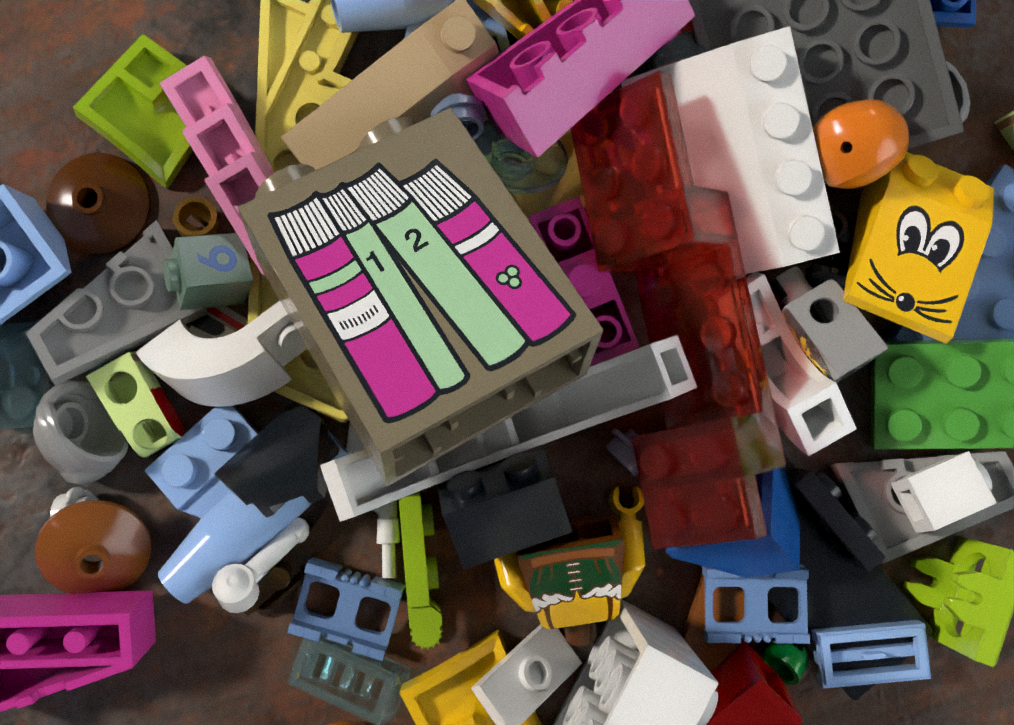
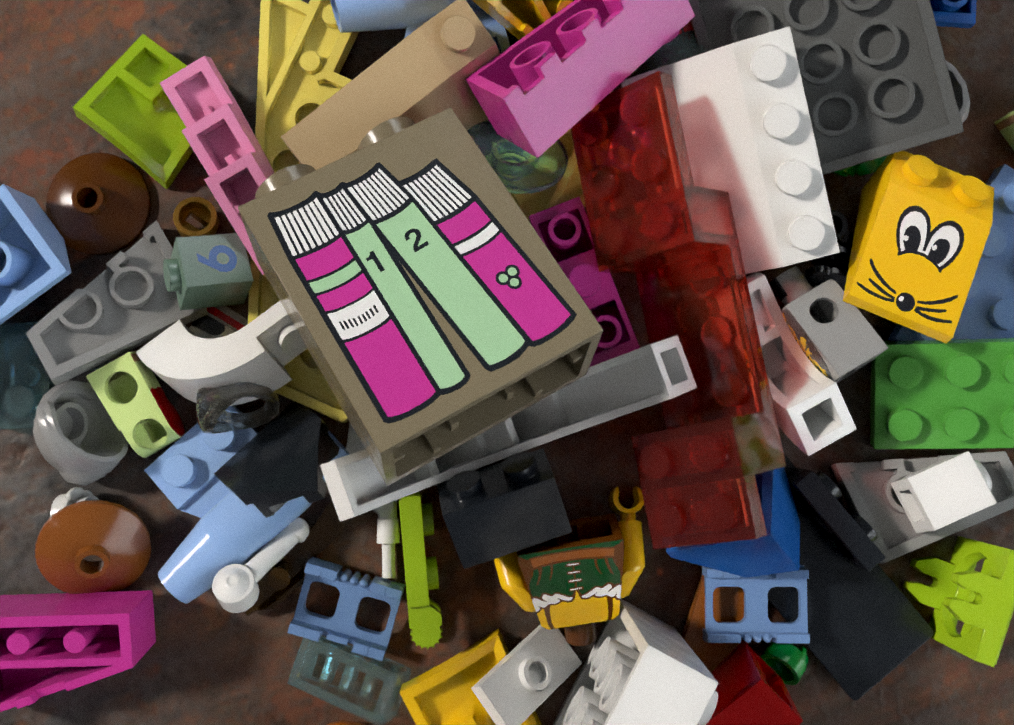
sand blue plate [430,93,486,140] -> none
sand blue plate [605,428,655,477] -> none
light blue tile [811,620,931,688] -> none
orange helmet [813,99,909,189] -> none
none -> clear smoke piece [196,382,280,434]

